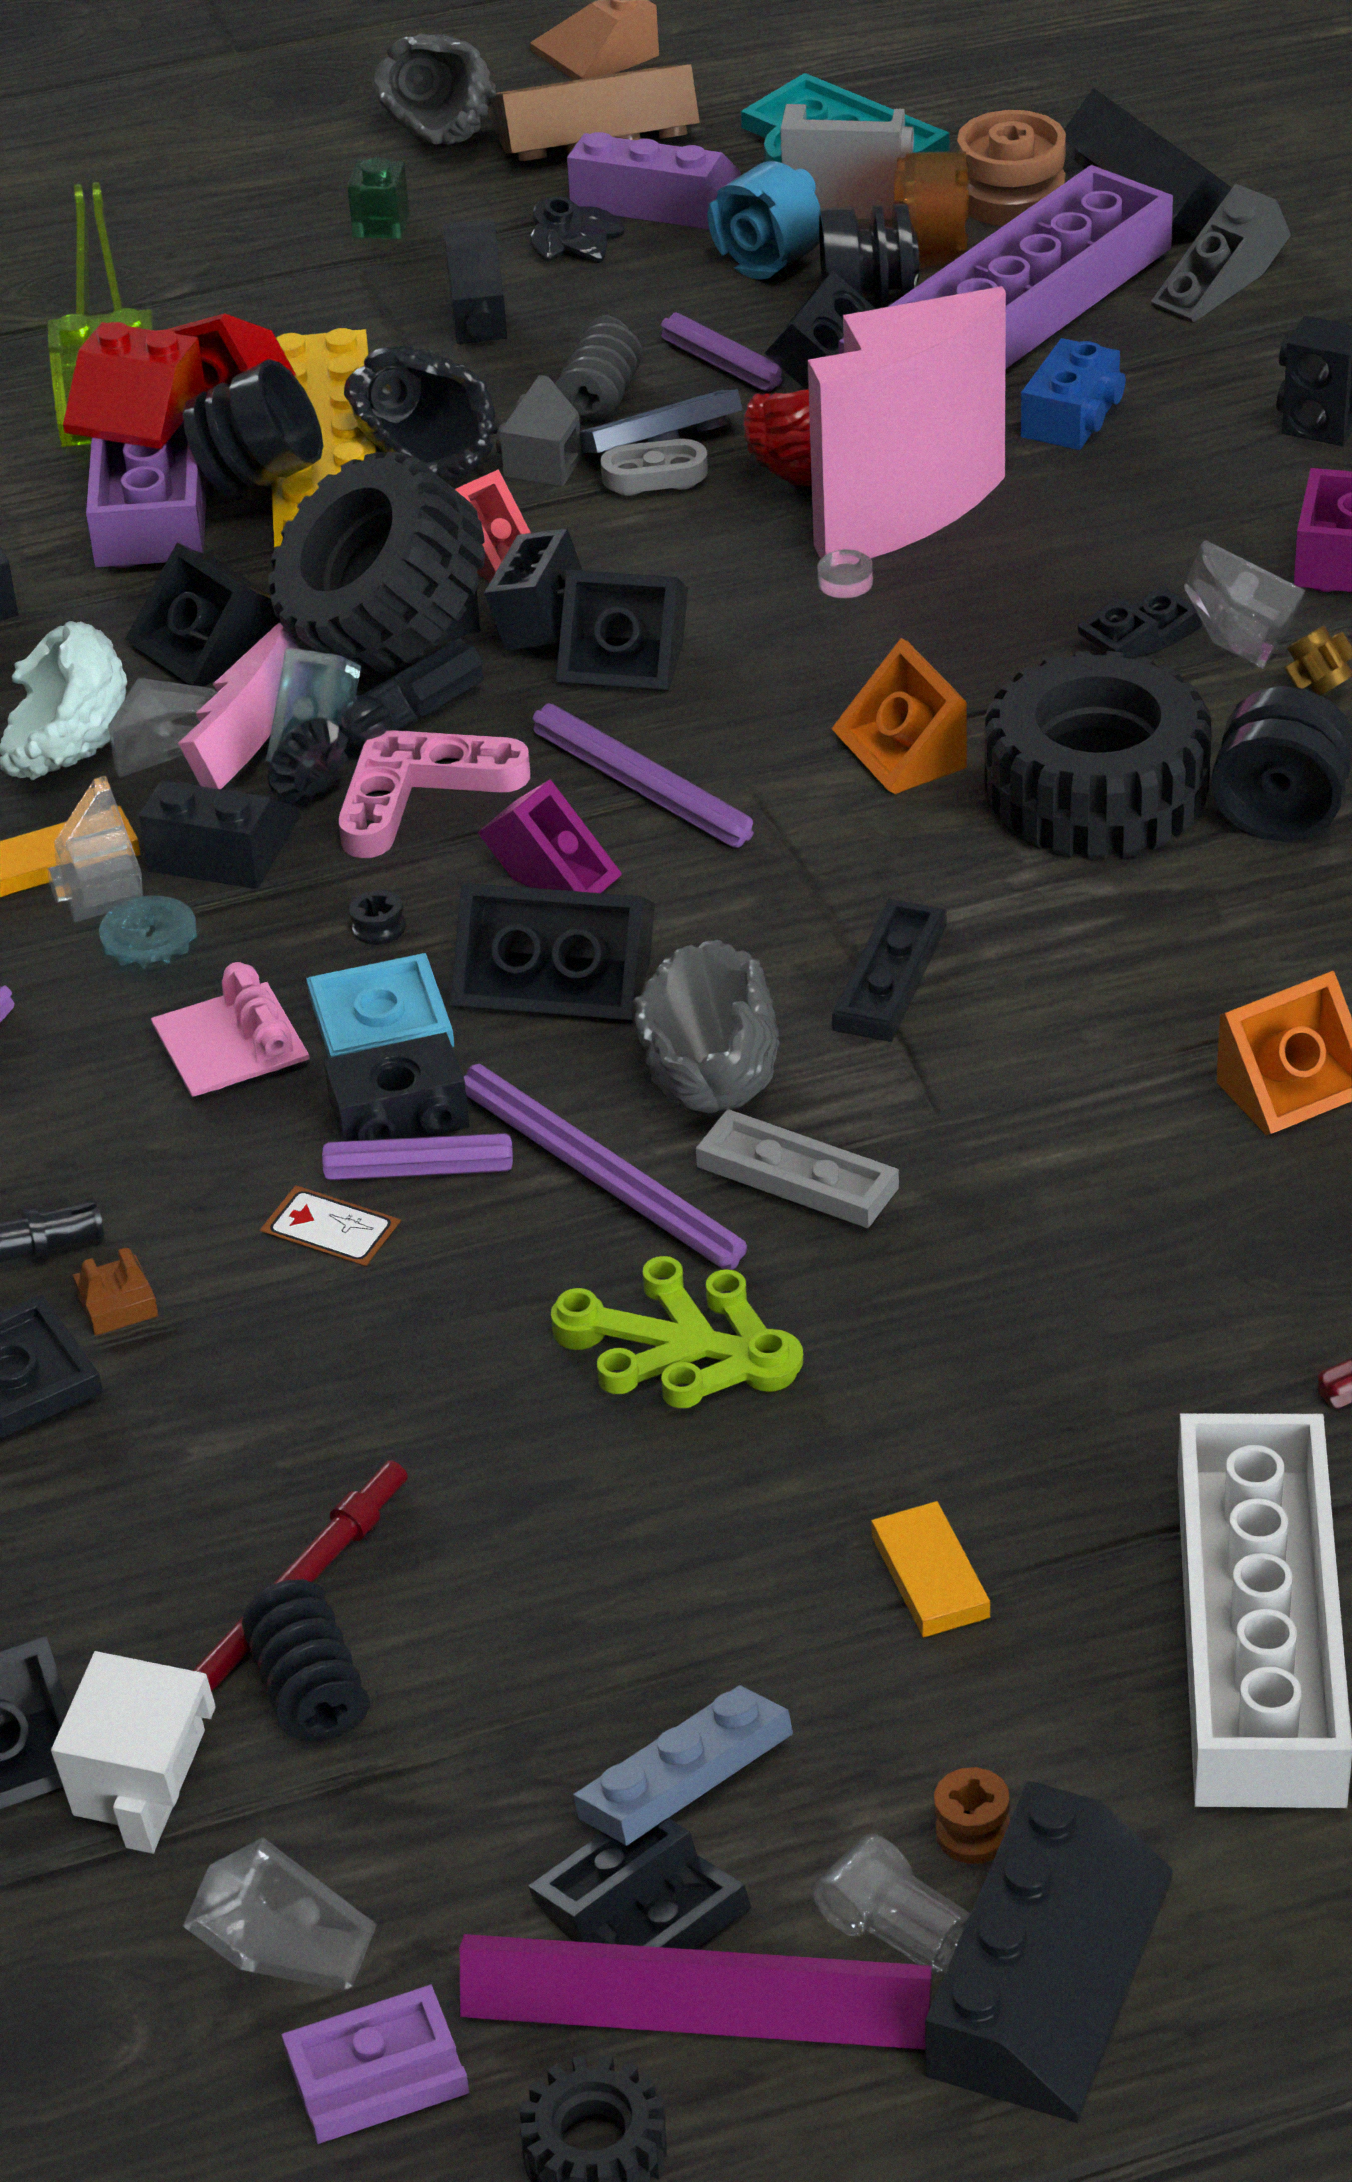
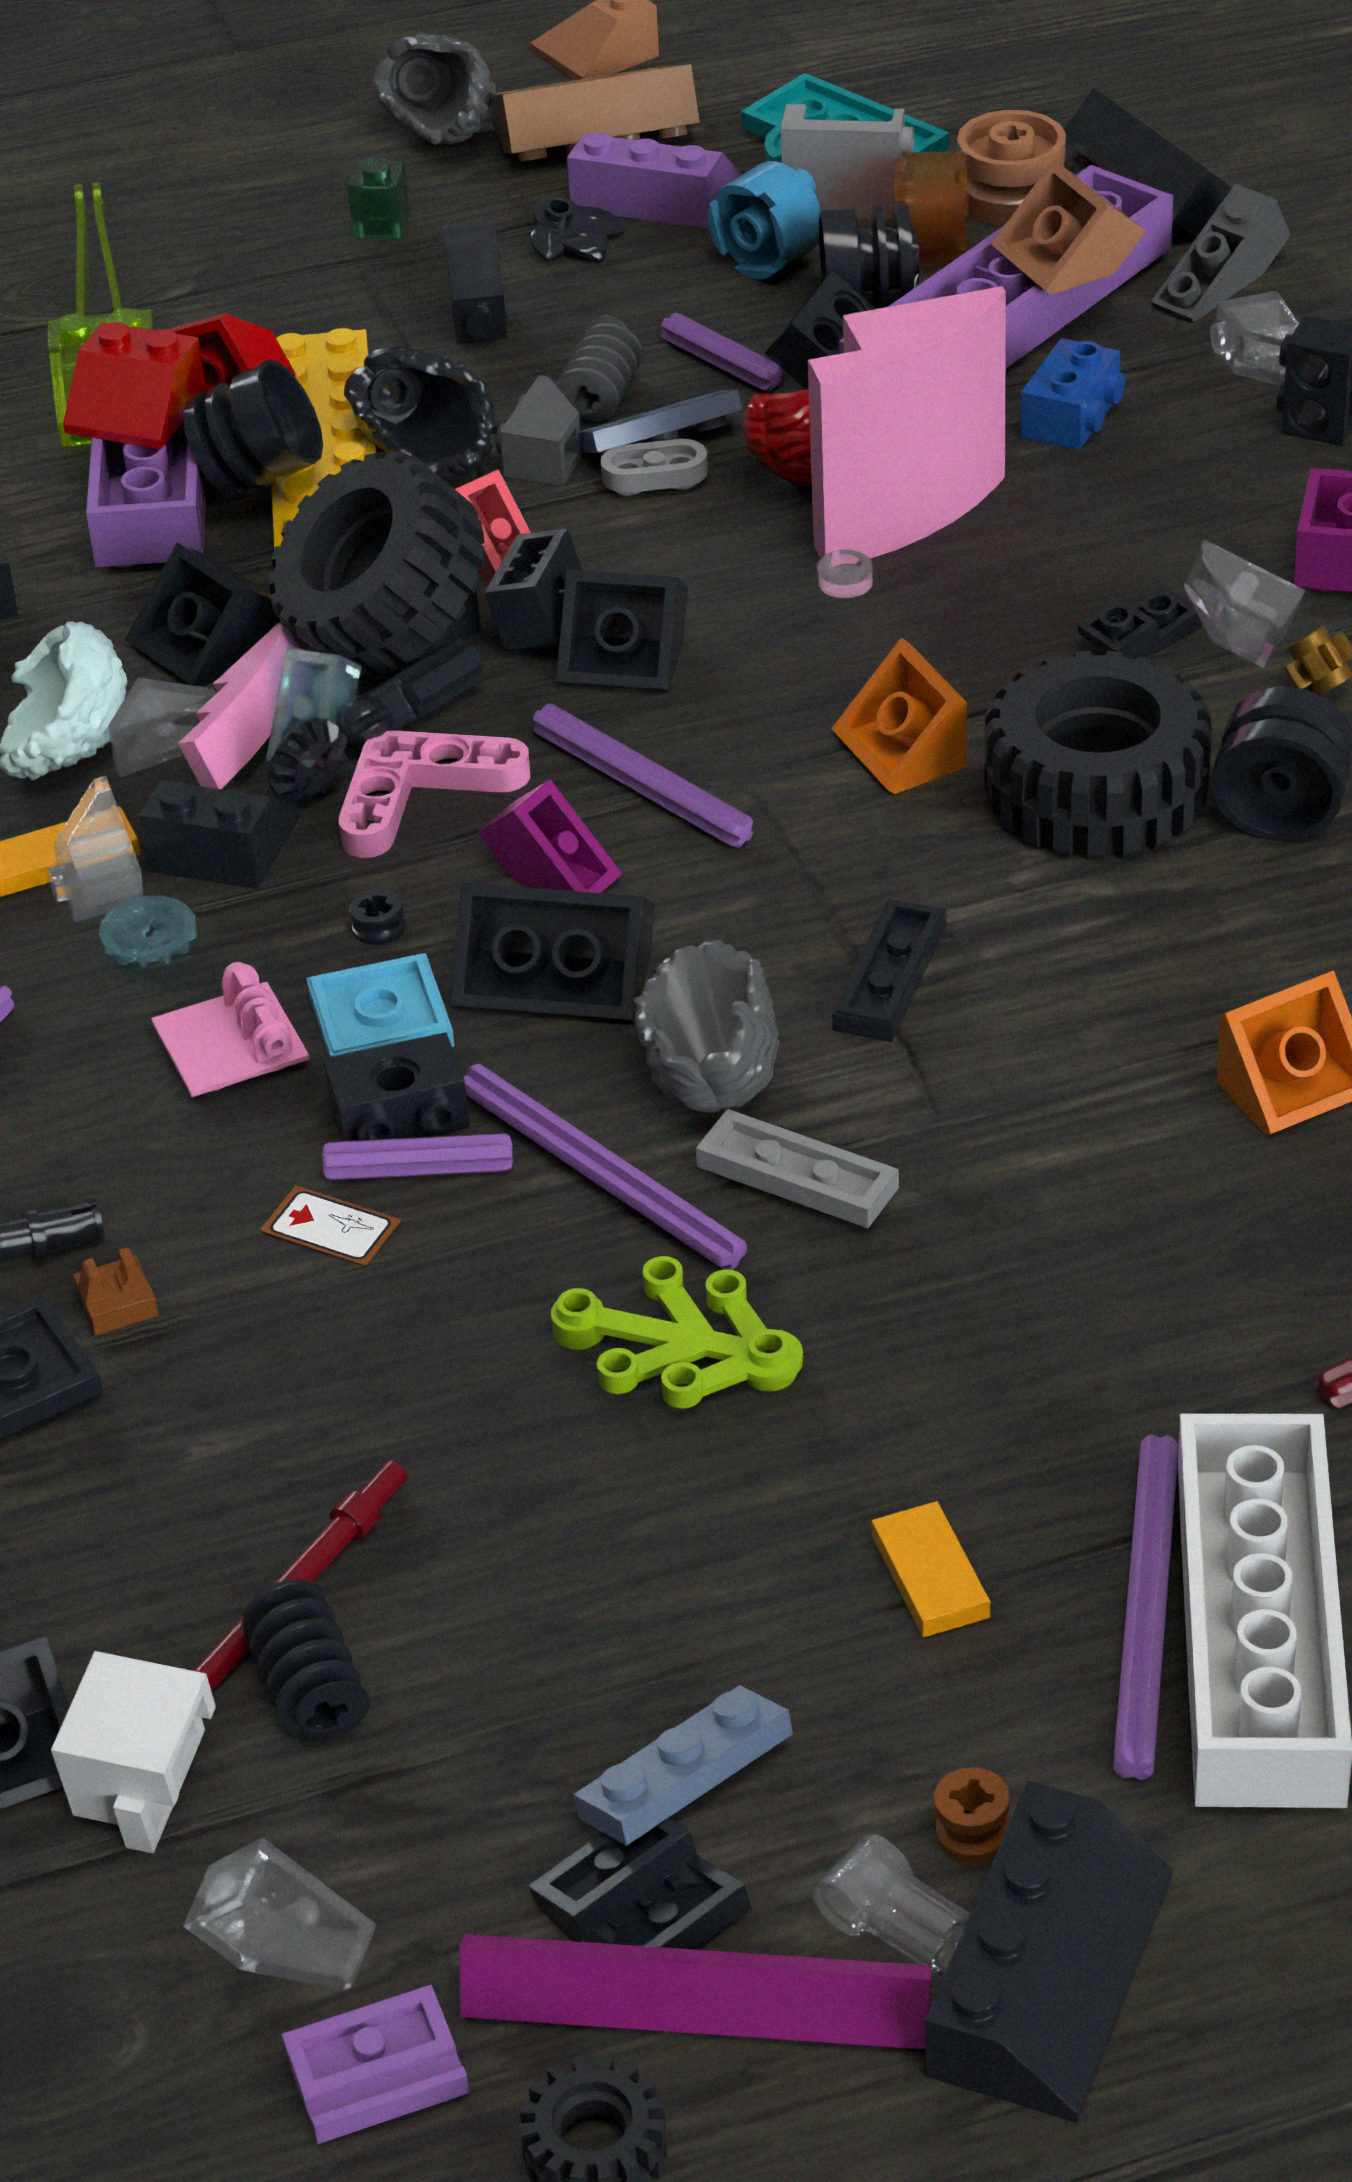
none -> nougat slope [991,160,1146,295]
none -> medium lavender axle [1113,1434,1178,1780]
none -> clear slope [1210,291,1299,386]

